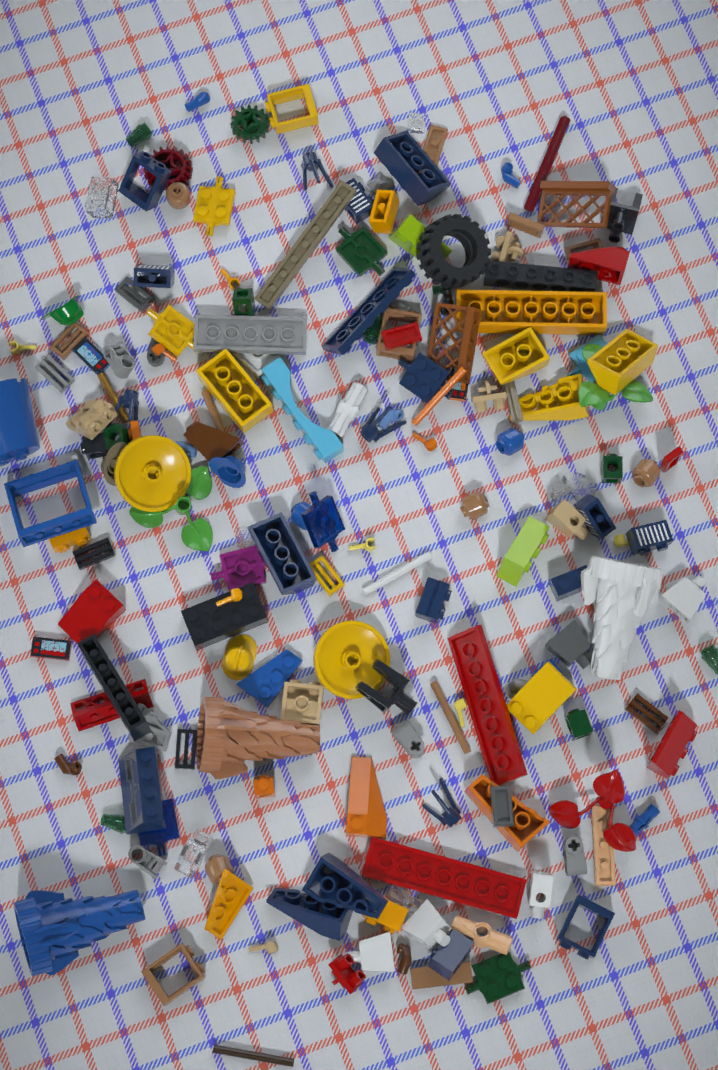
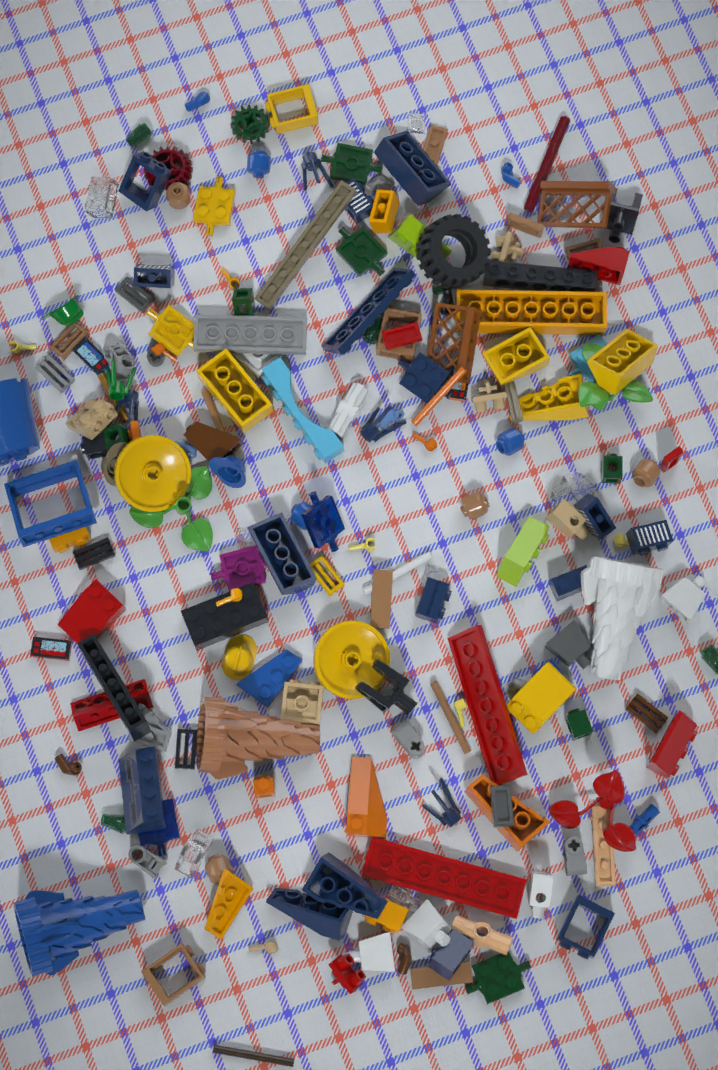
none -> green plant [106,360,137,401]
none -> blue head [247,150,271,178]
none -> dark green plate [321,143,383,185]
none -> medium nougat tile [370,569,393,629]

